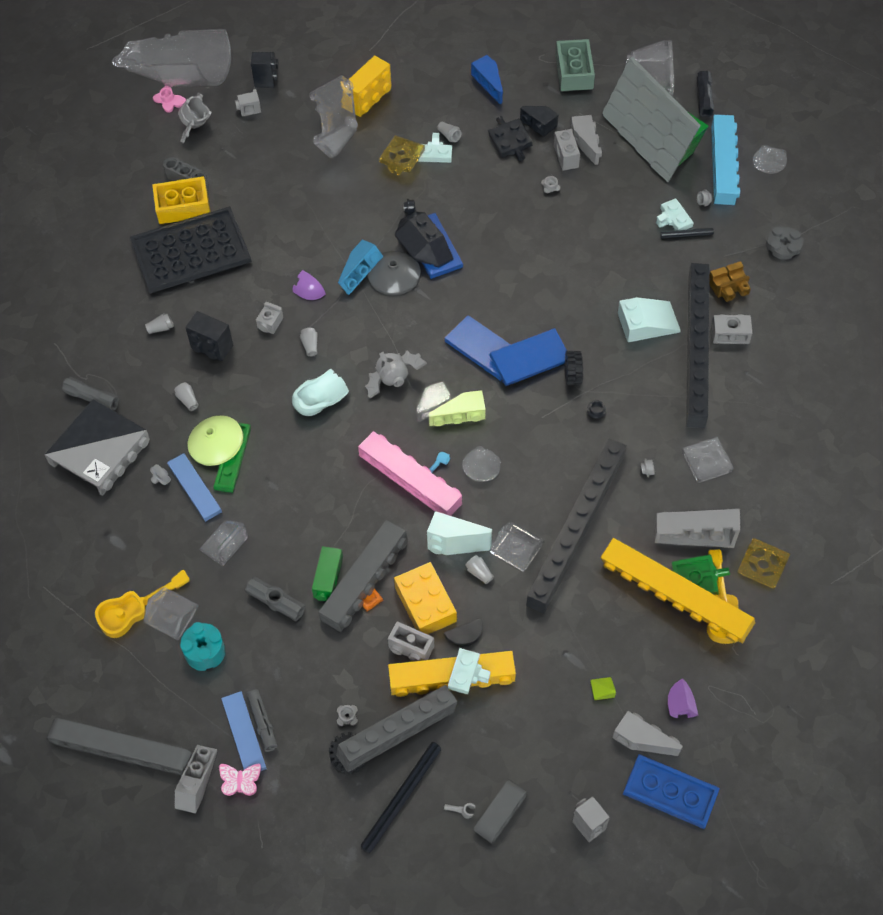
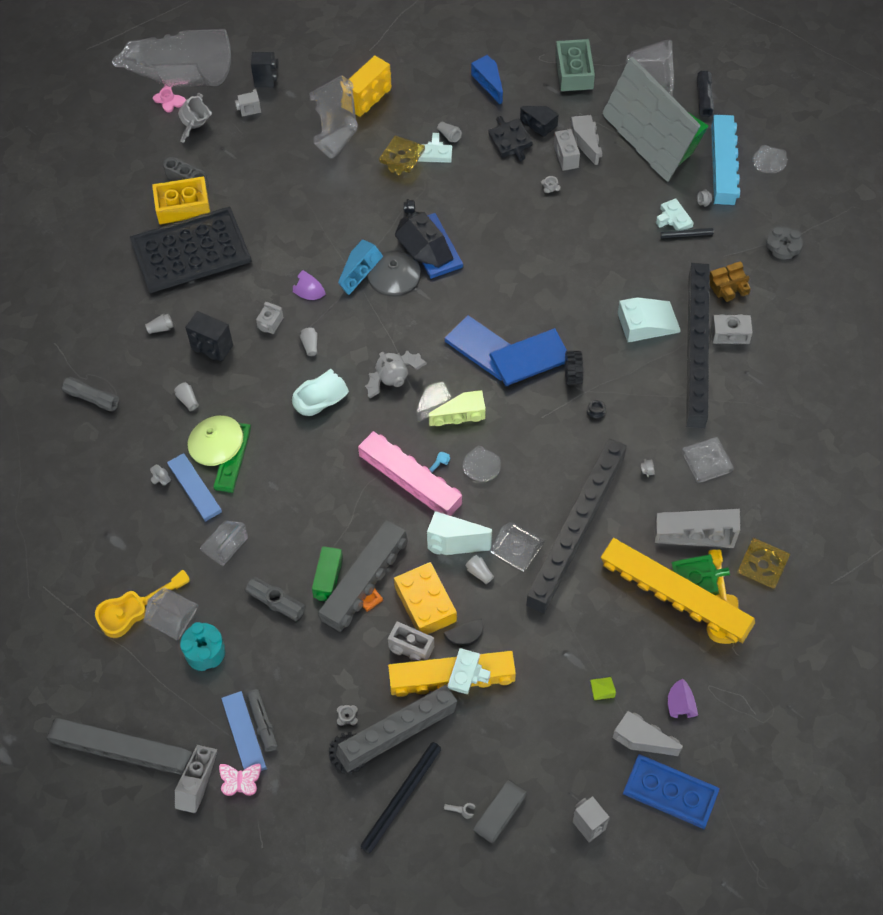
panel [44,399,150,496] -> none

